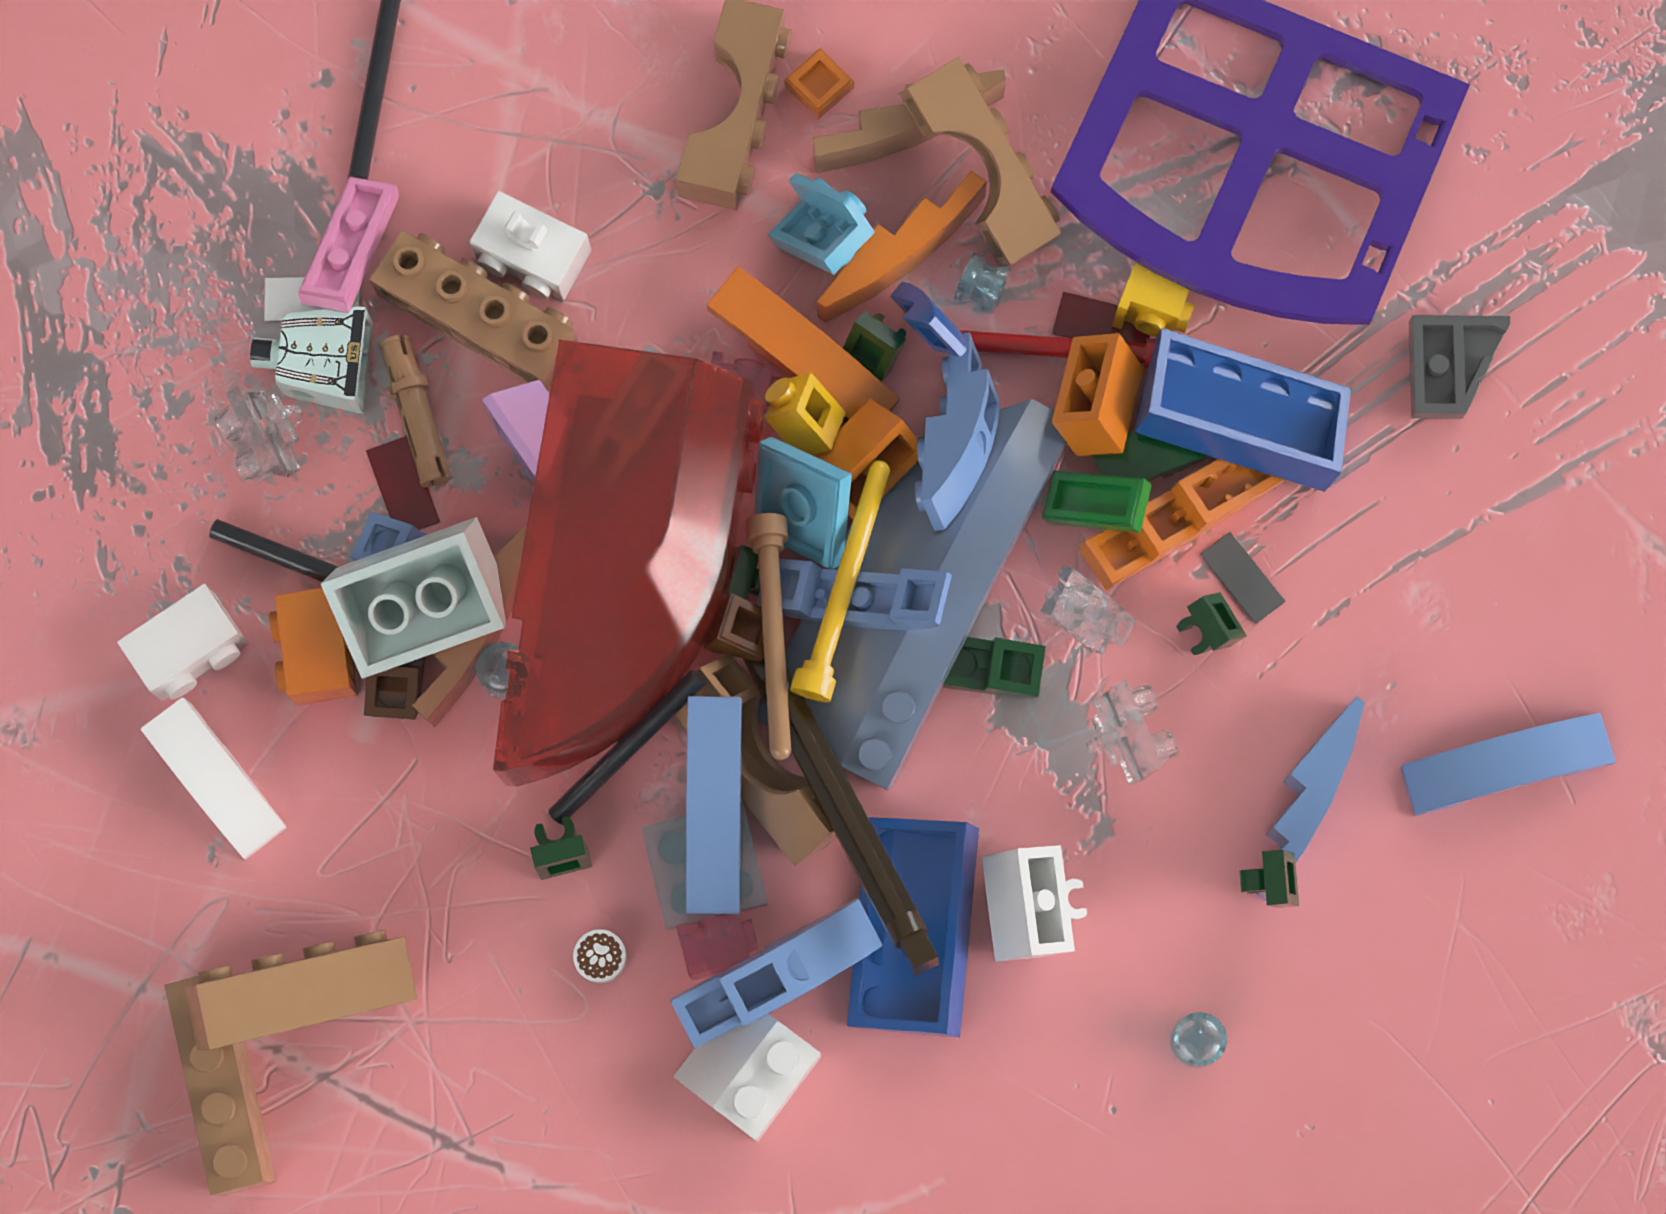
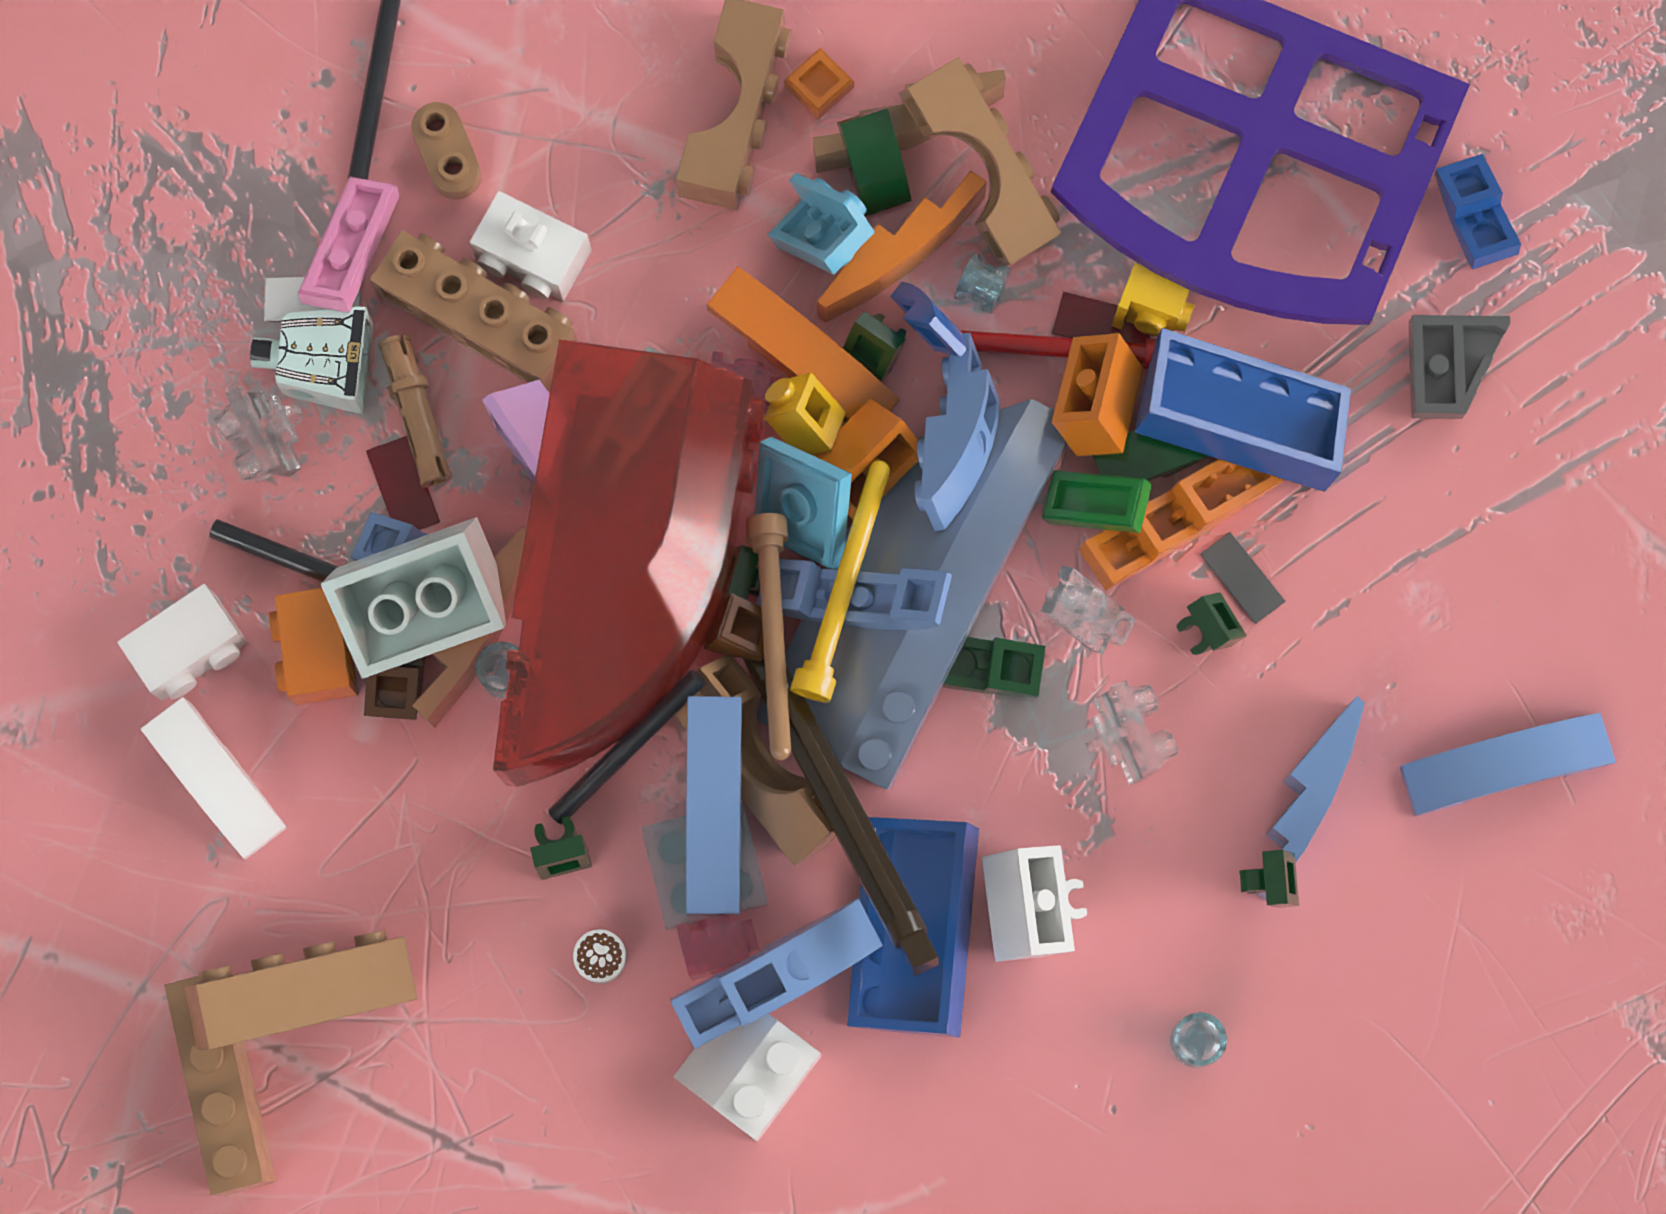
none -> medium nougat plate [411,102,481,199]
none -> dark green slope [837,106,912,217]
none -> blue slope [1435,153,1521,270]

